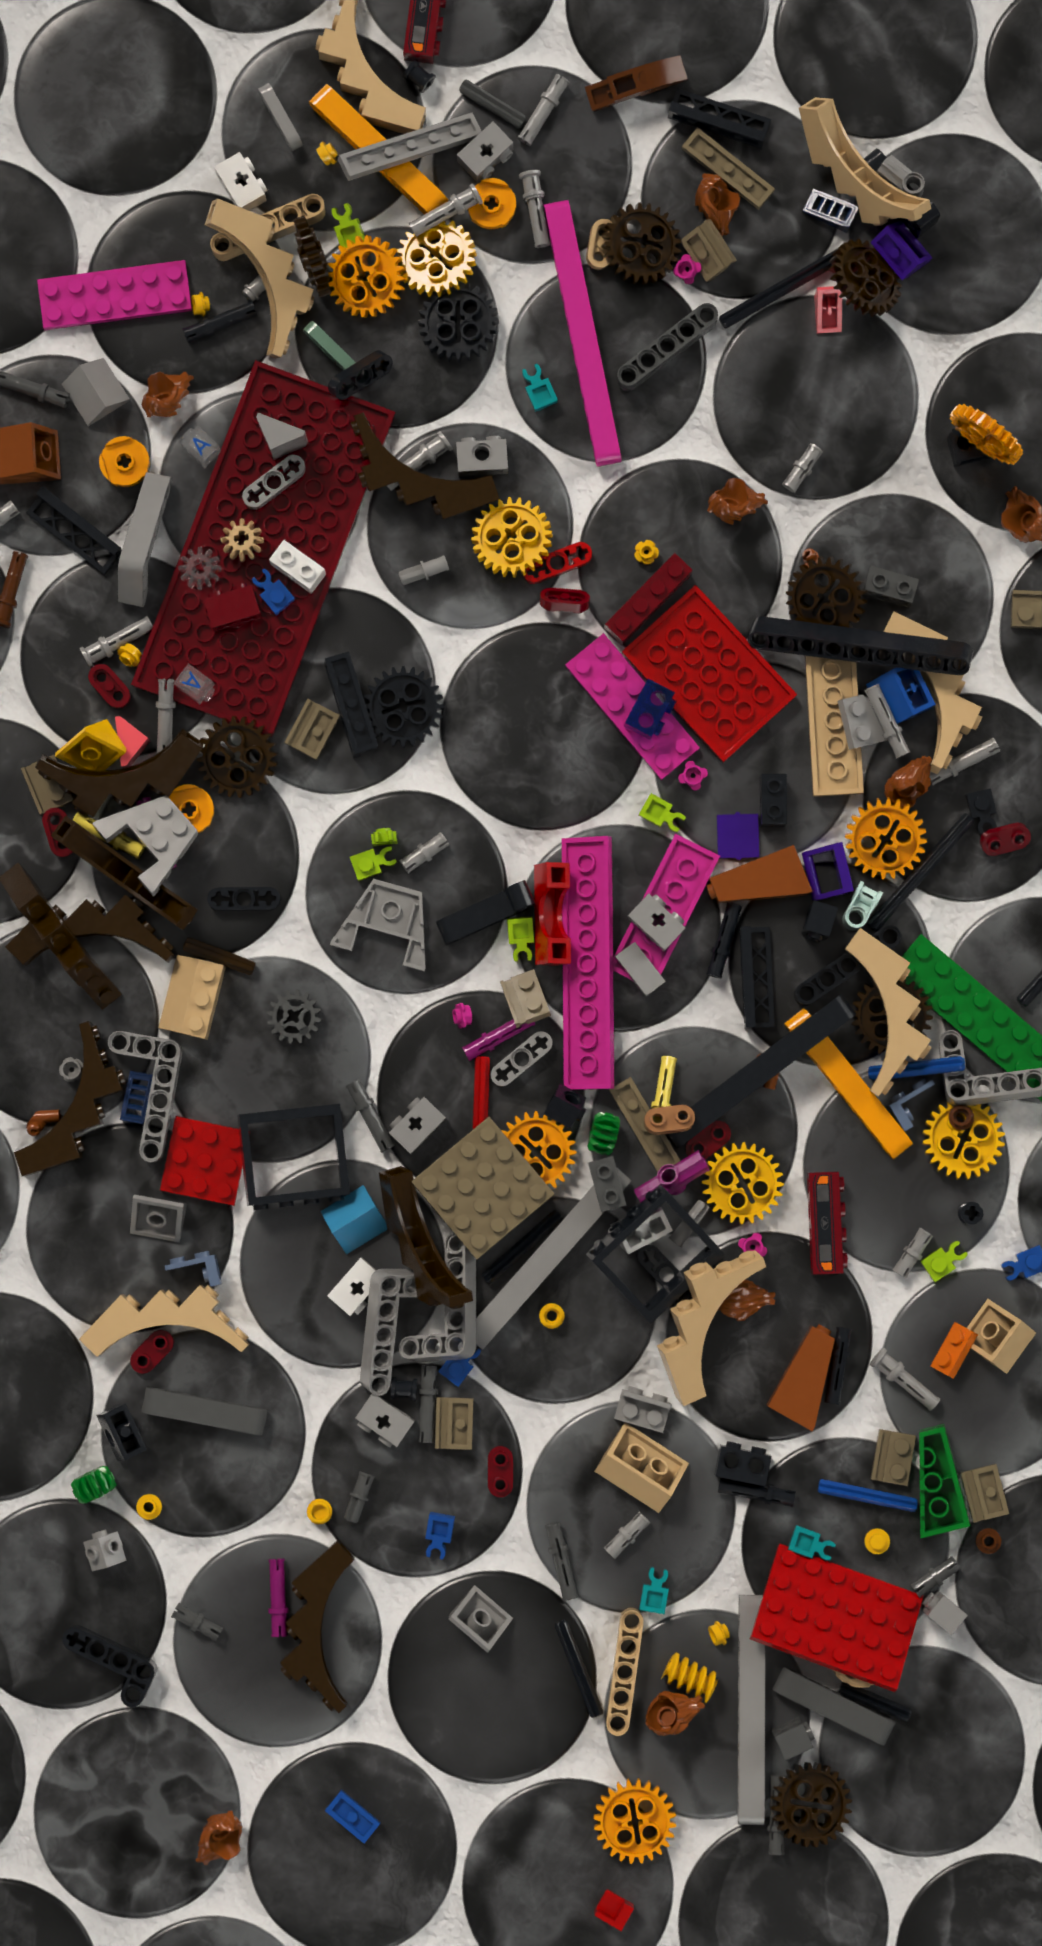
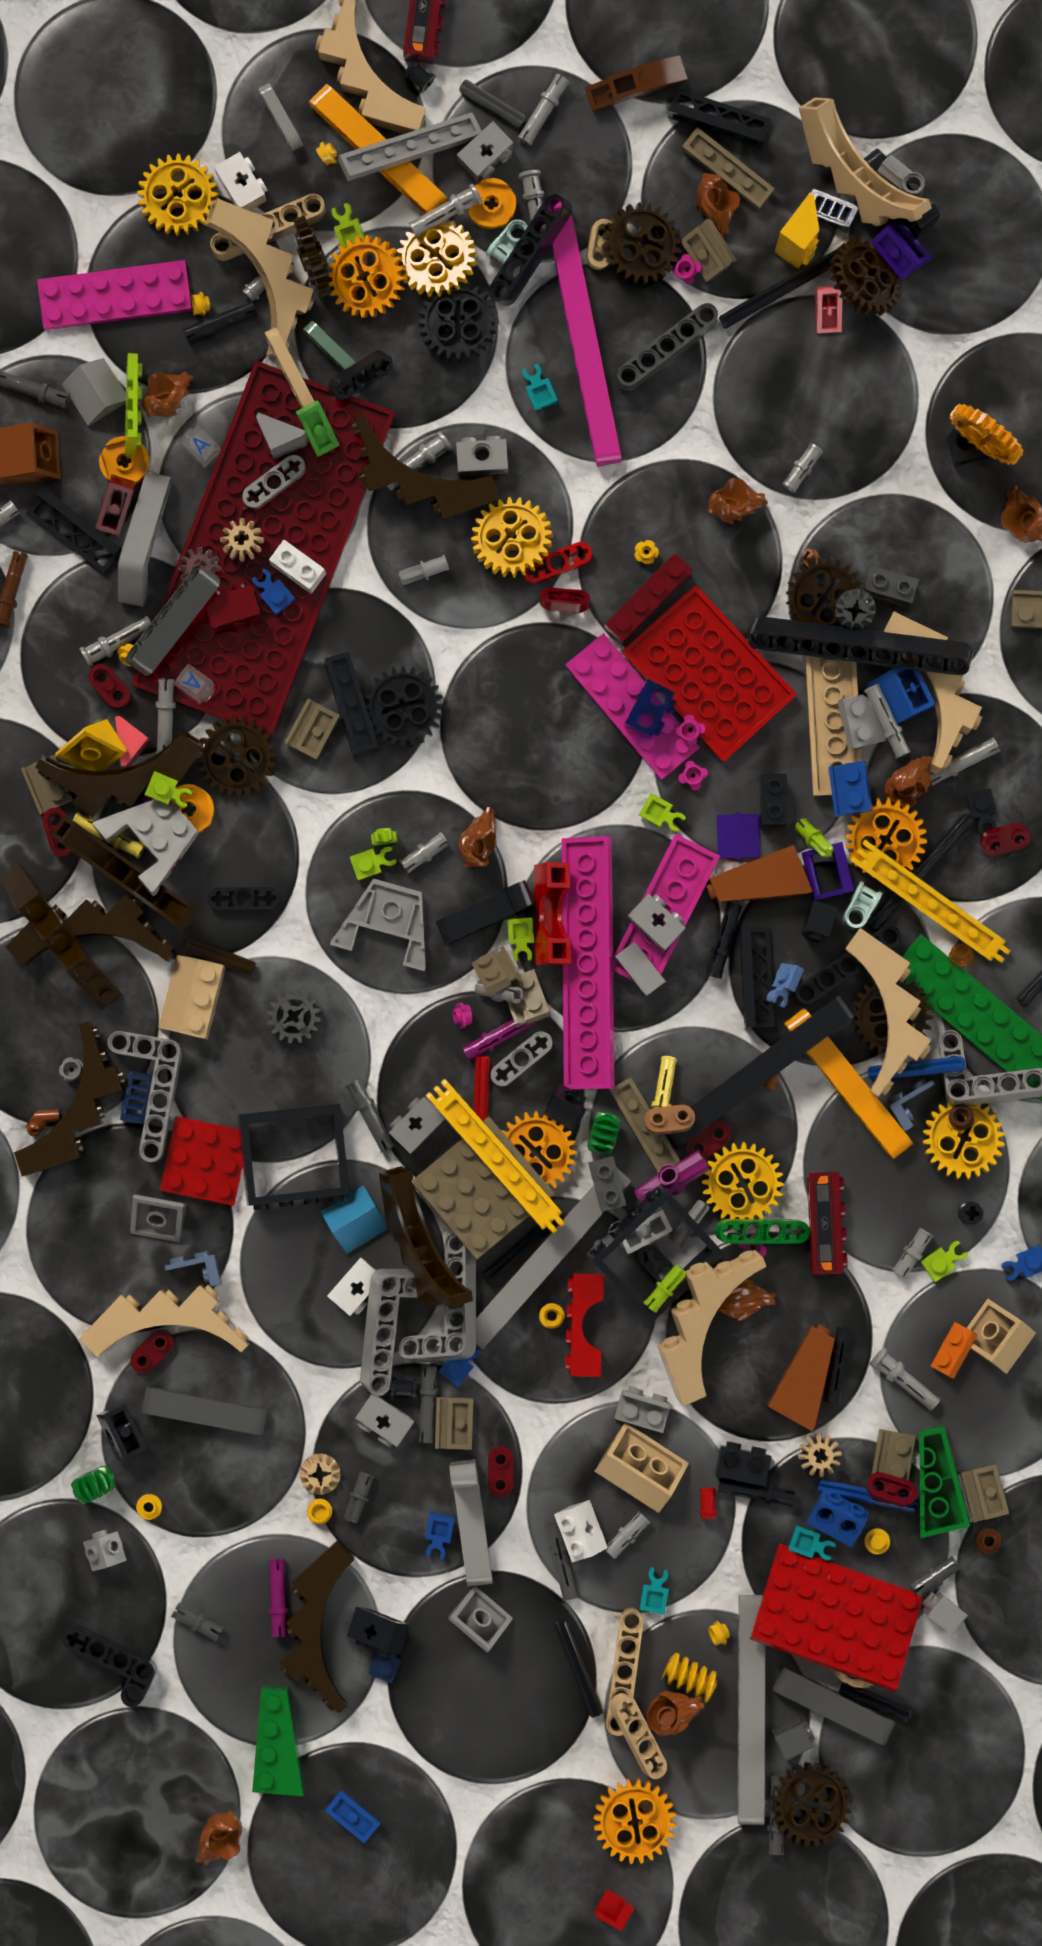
none -> dark red brick [95,474,135,536]
none -> lime wing [125,353,142,457]
none -> dark grey beam [125,565,220,676]
none -> yellow gear [137,154,219,236]
none -> lime plate [144,771,192,808]
none -> green wedge [252,1684,305,1796]
none -> tan beam [264,327,314,408]
none -> bright green plate [296,400,339,457]
none -> tan gear [300,1454,340,1495]
none -> black brick [347,1607,410,1657]
none -> dark blue plate [368,1653,402,1684]
none -> yellow hinge [425,1079,565,1234]
none -> light grey beam [449,1459,493,1587]
none -> dark orange hair [458,807,497,867]
none -> dark tan plate [471,946,521,996]
none -> light grey pin [475,980,523,1003]
none -> light aqua piece [486,220,528,264]
none -> black beam [488,194,572,306]
none -> white brick [554,1500,608,1562]
none -> red arch [565,1273,604,1377]
none -> tan beam [610,1693,667,1779]
none -> lime axle [644,1265,687,1313]
none -> dark pink plate [676,715,706,745]
none -> red pin [698,1488,718,1519]
none -> green beam [715,1219,810,1244]
none -> medium blue plate [767,963,804,1008]
none -> yellow slope [775,193,819,270]
none -> lime axle [795,818,834,858]
none -> tan gear [798,1433,842,1477]
none -> blue brick [807,1488,869,1547]
none -> blue plate [829,760,872,817]
none -> dark grey gear [835,589,876,630]
none -> yellow hinge [850,840,1011,963]
none -> dark red plate [866,1472,917,1507]
none -> clear orange plate [949,944,974,967]

